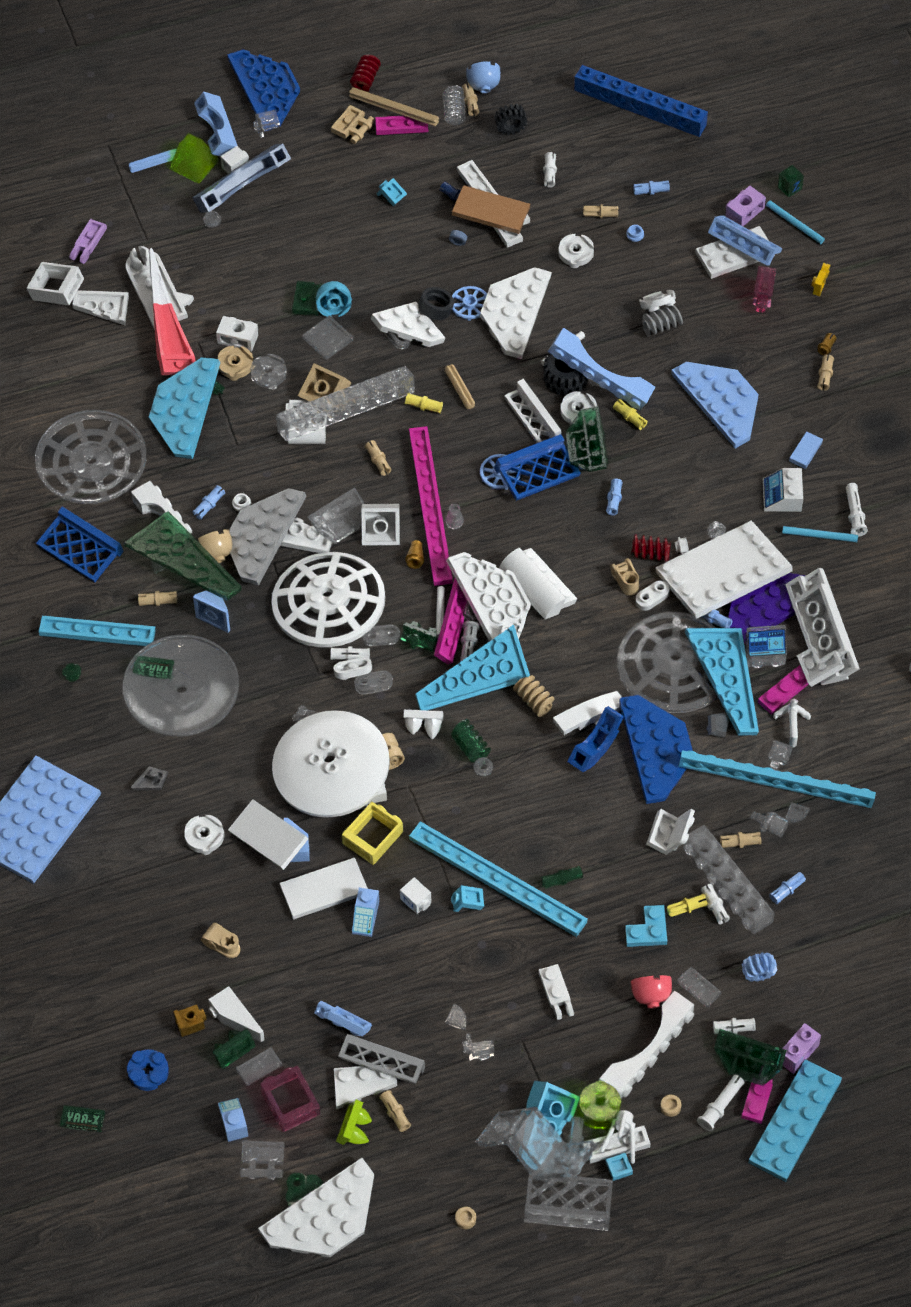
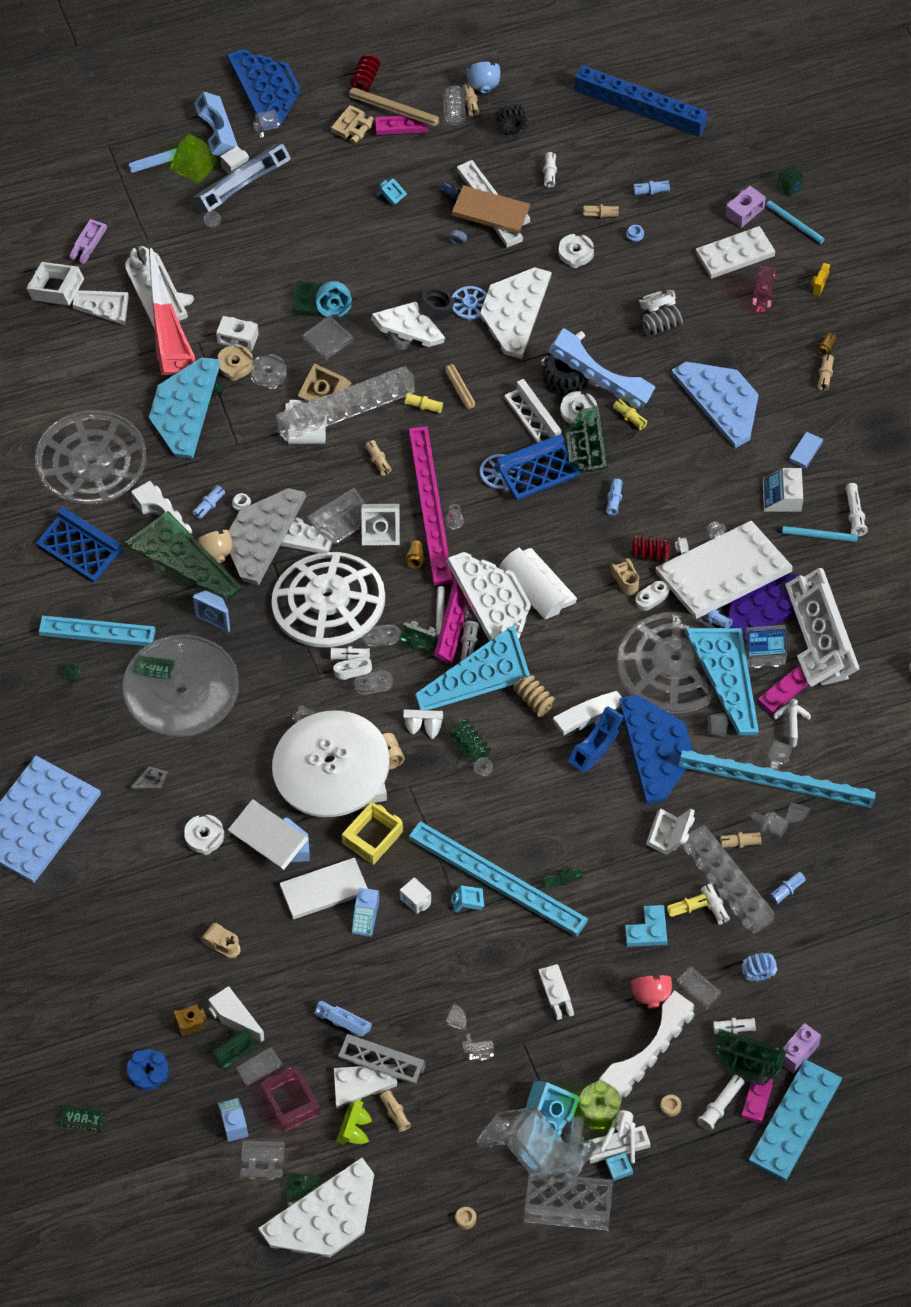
tan pin [138,591,177,606] -> none
light blue fence [708,216,782,266] -> none

